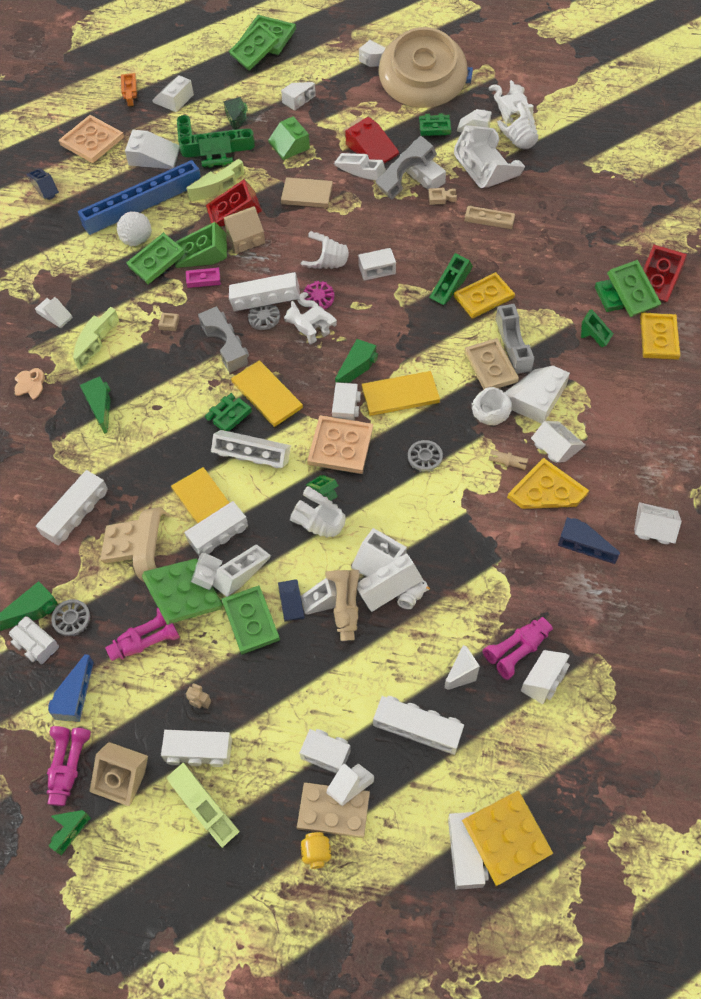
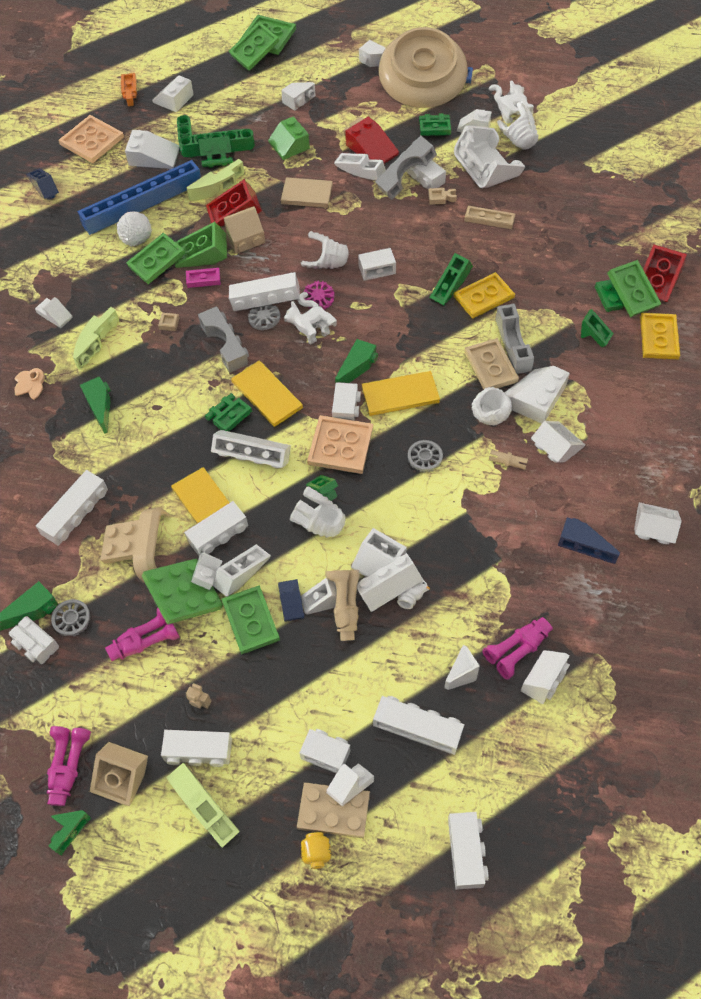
blue slope [48,654,94,722] -> none
clear green slope [223,97,248,130] -> none
yellow plate [462,790,553,886] -> none
yellow plate [507,458,589,509] -> none

